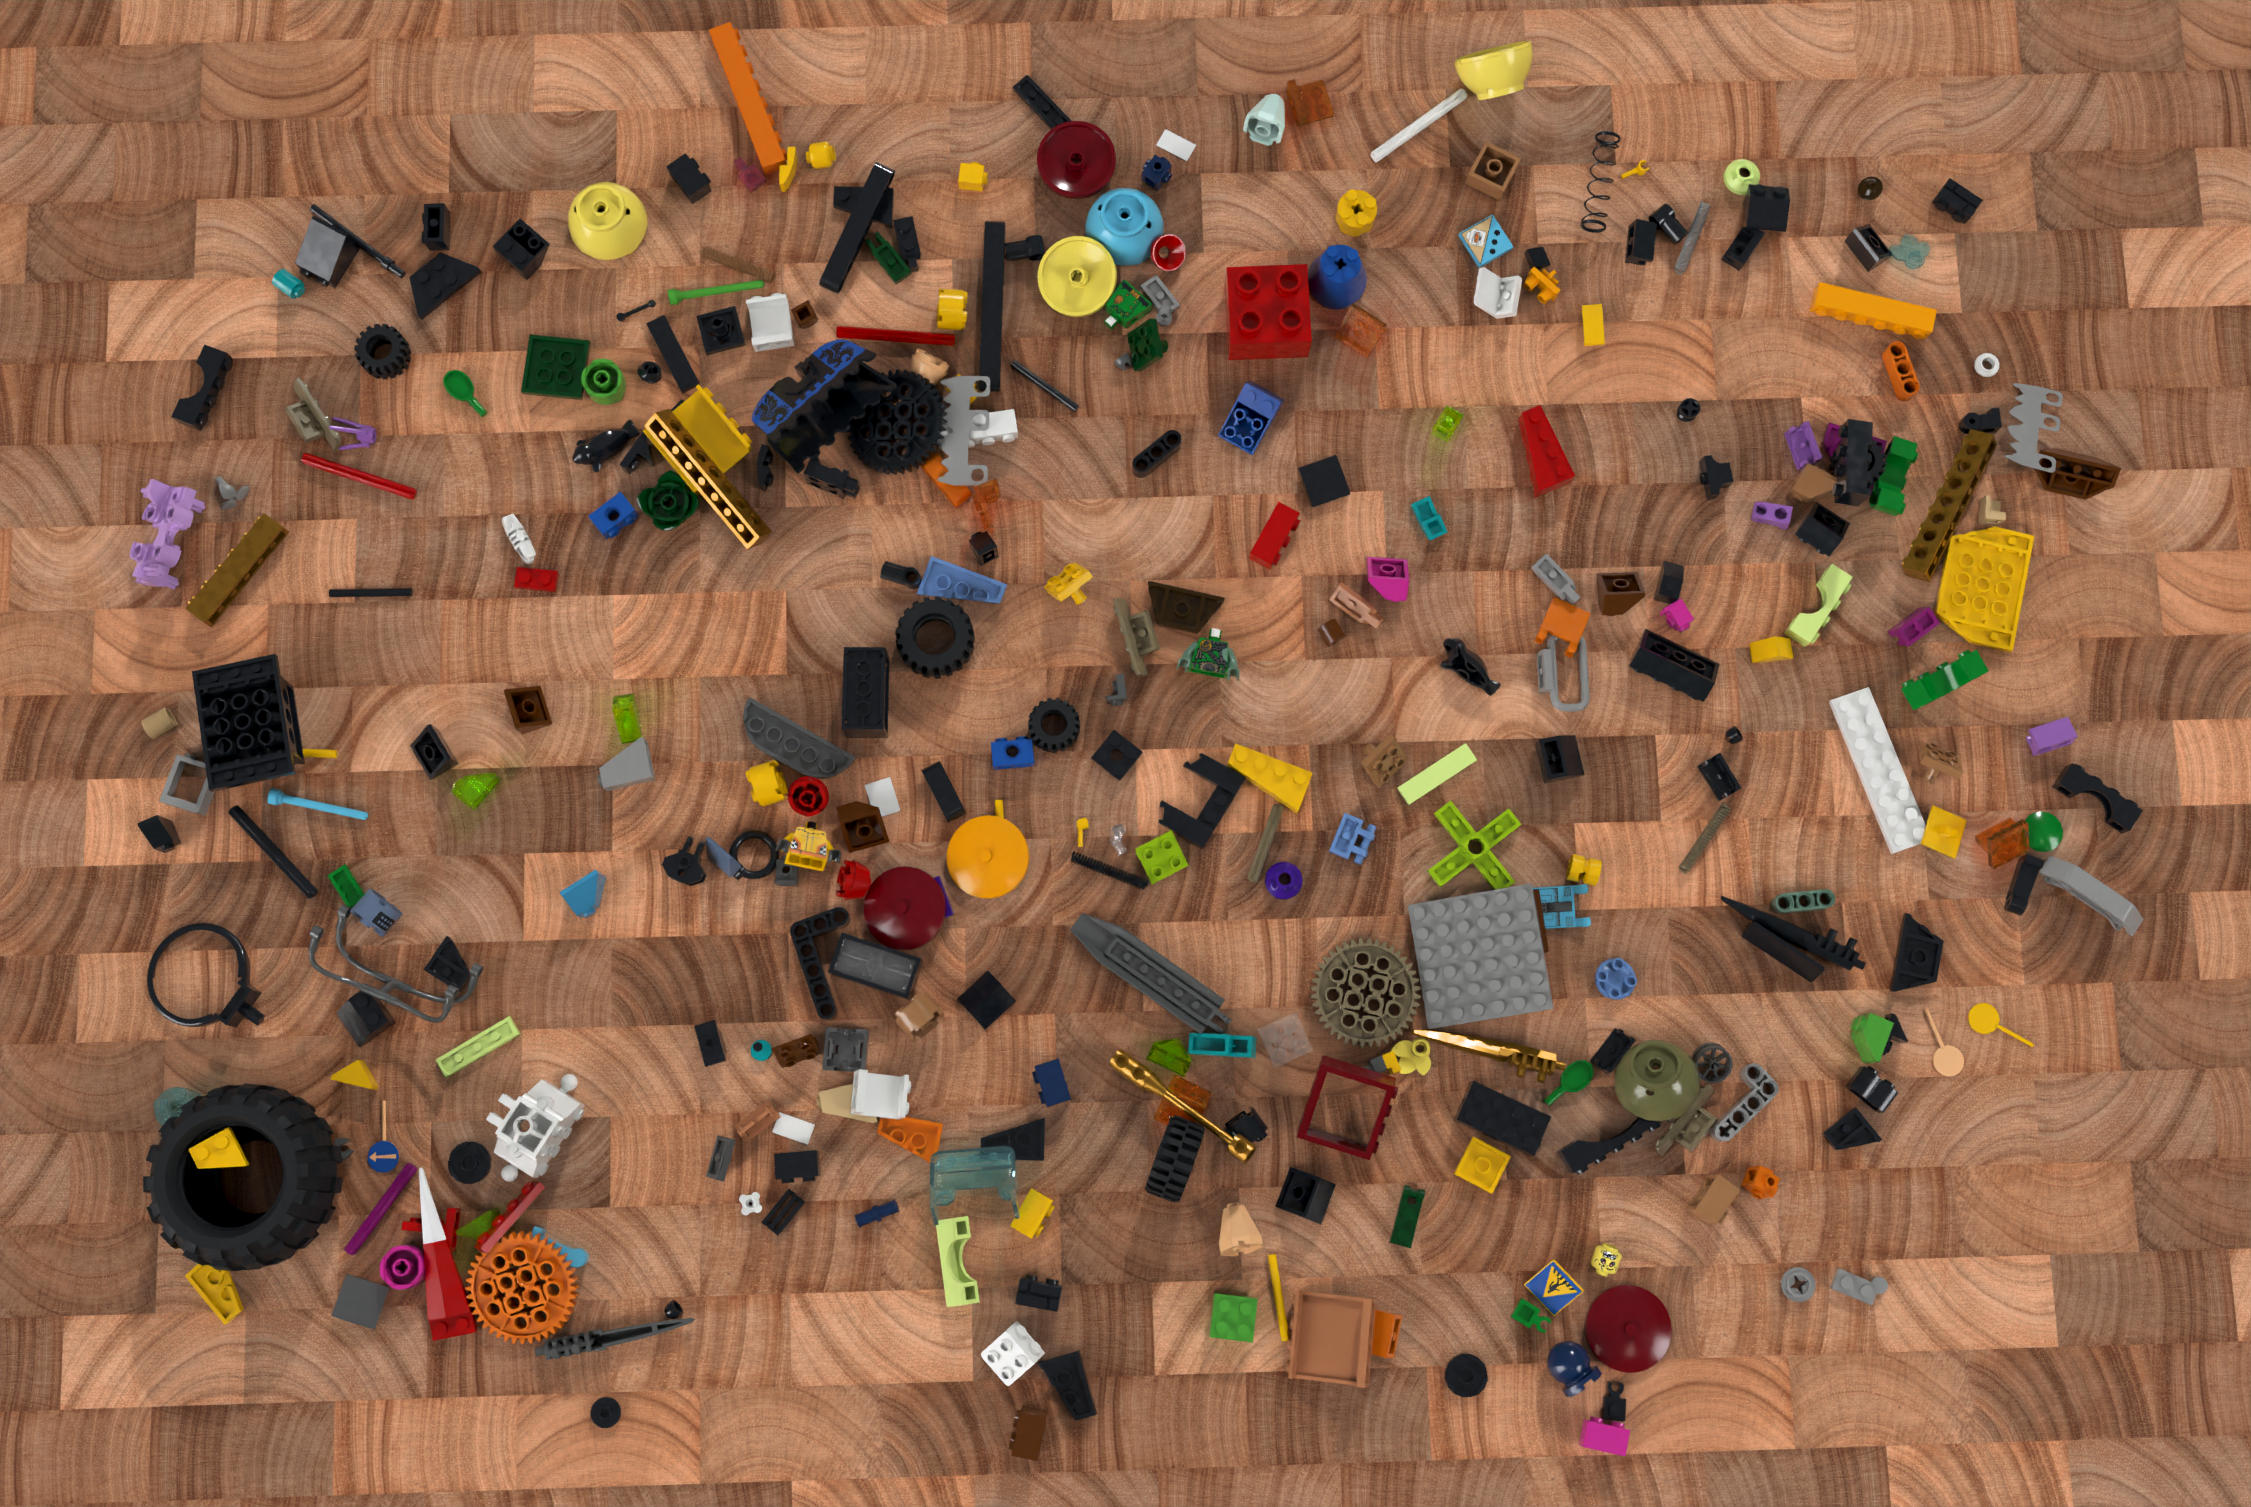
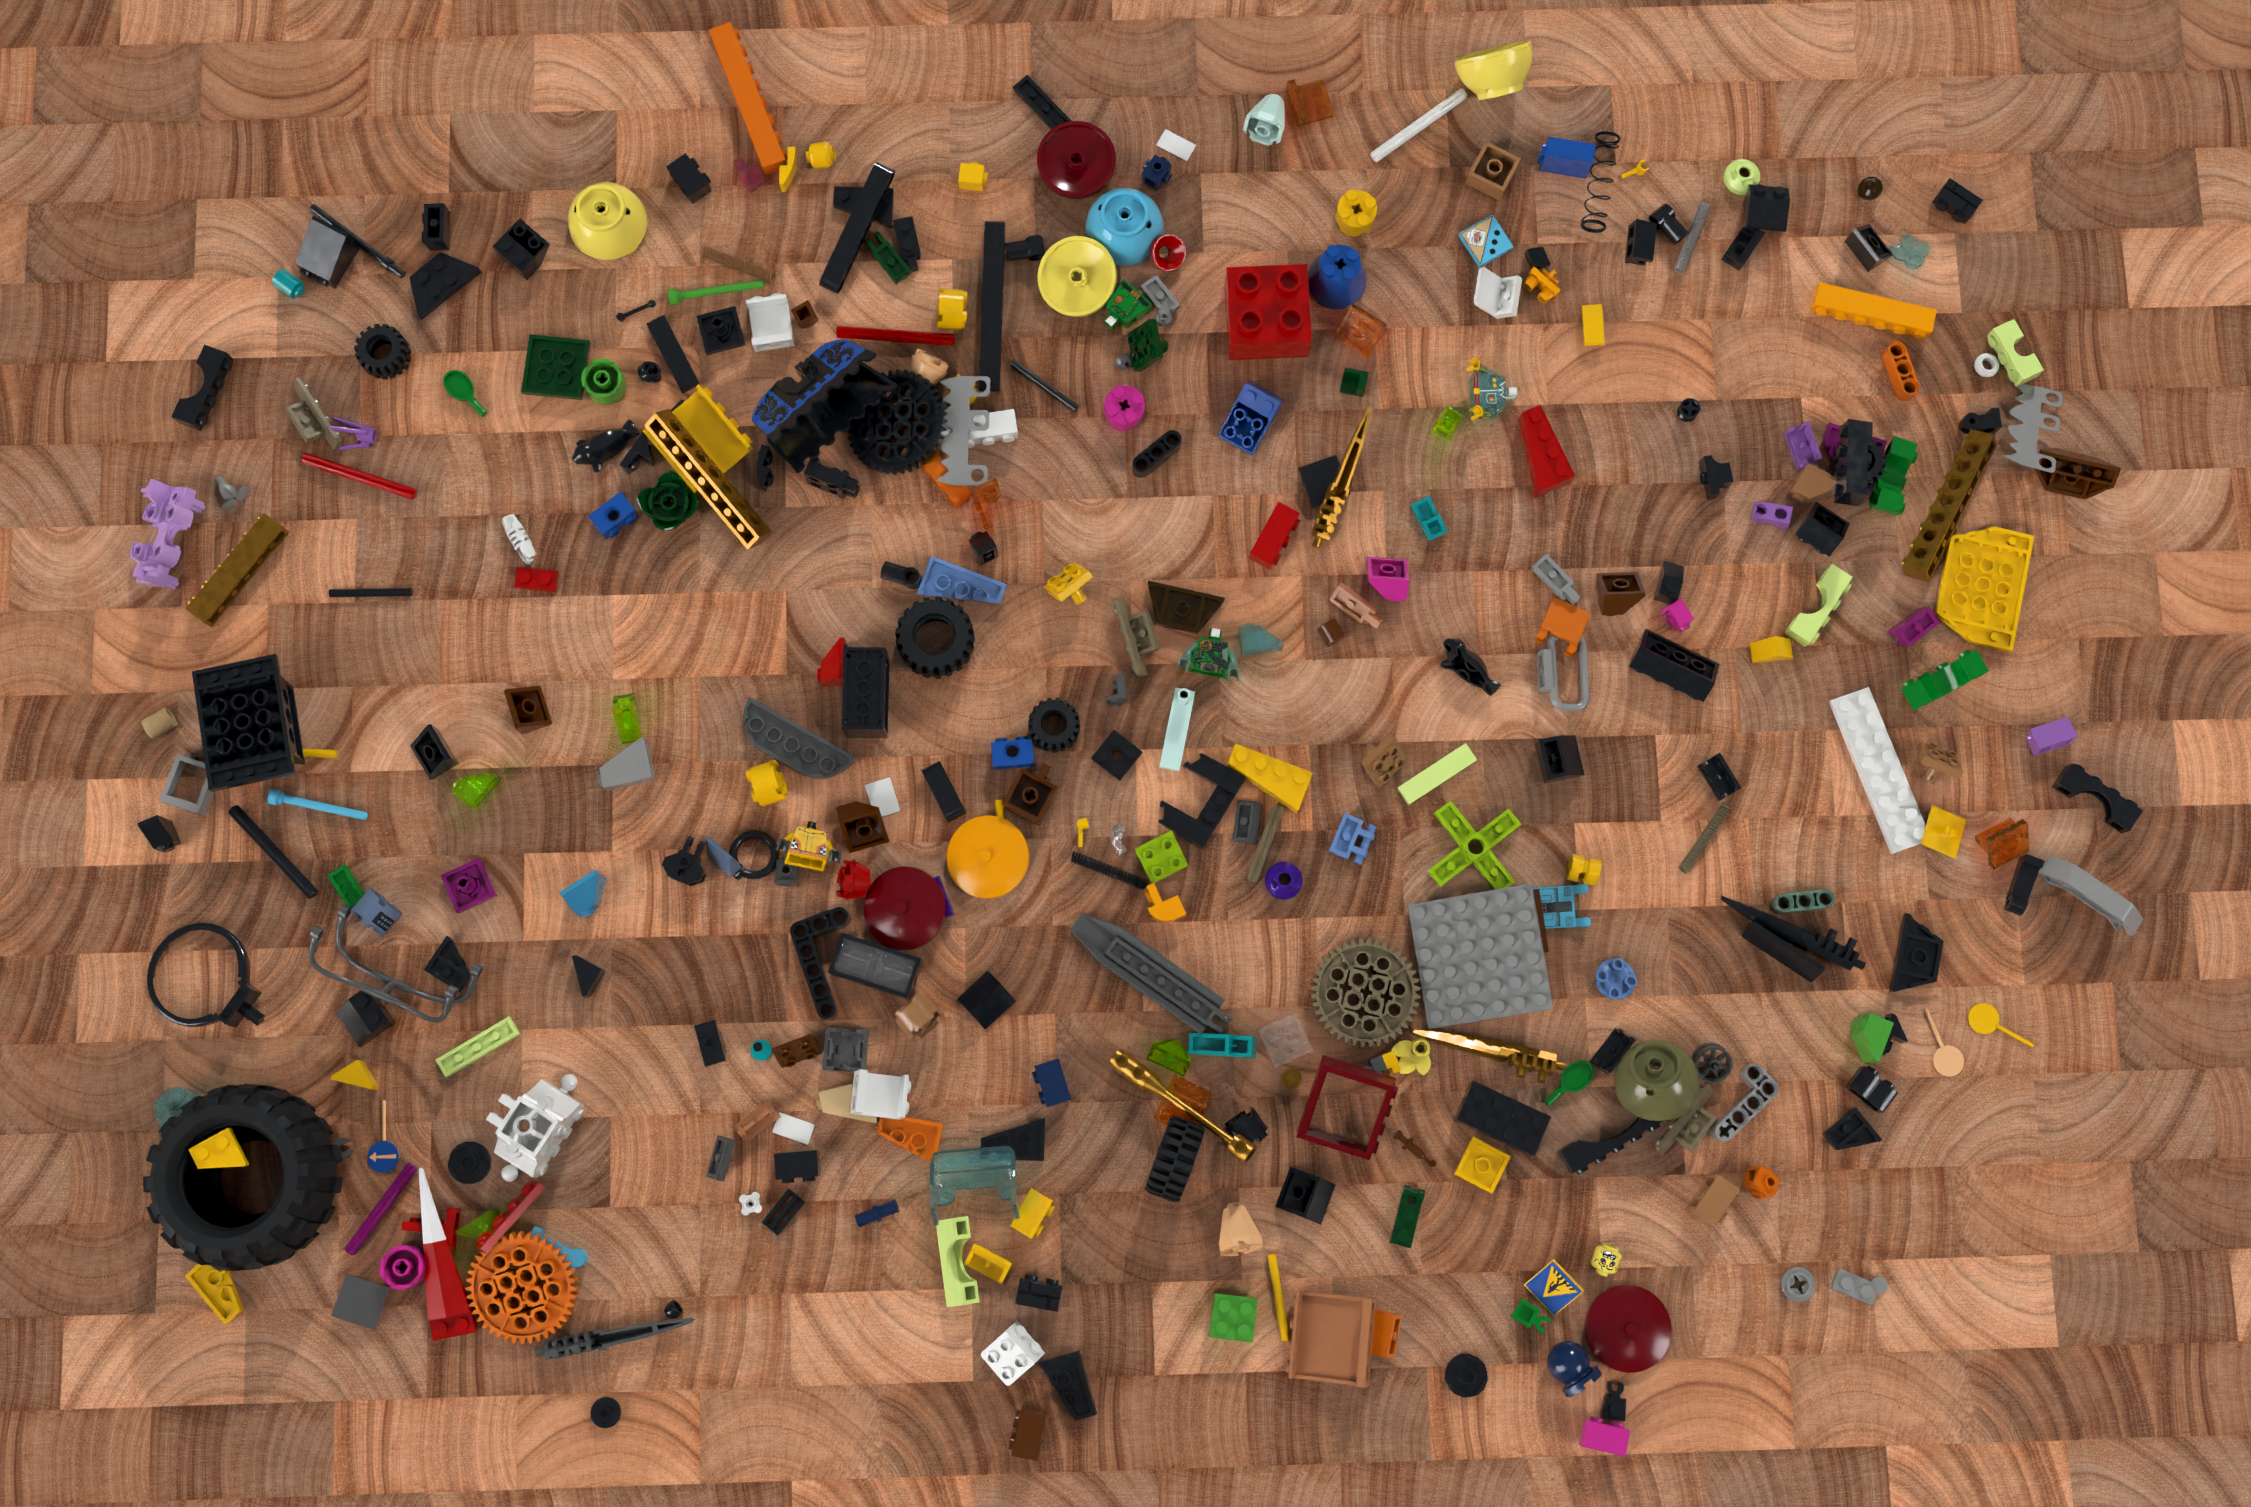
red cone [787,776,829,817] -> none
black hinge [1725,726,1743,744] -> none
tan panel [1978,495,2006,526] -> none
green dish [2021,811,2063,852] -> none
none -> magenta plate [441,858,497,914]
none -> black slope [572,955,605,998]
none -> red slope [817,638,848,686]
none -> yellow hinge [964,1243,1012,1284]
none -> reddish brown hinge [1002,763,1059,826]
none -> dark pink brick [1104,386,1145,431]
none -> light orange brick [1144,883,1186,923]
none -> light aqua piece [1159,687,1195,772]
none -> dark grey slope [1233,801,1262,844]
none -> clear light blue slope [1238,623,1283,656]
none -> pearl gold plate [1281,1068,1302,1089]
none -> pearl gold piece [1310,405,1372,549]
none -> dark green panel [1340,368,1369,397]
none -> reddish brown piece [1393,1130,1436,1167]
none -> clear light blue torso [1466,358,1517,420]
none -> blue brick [1537,136,1596,179]
none -> yellowish green arch [1987,319,2044,387]

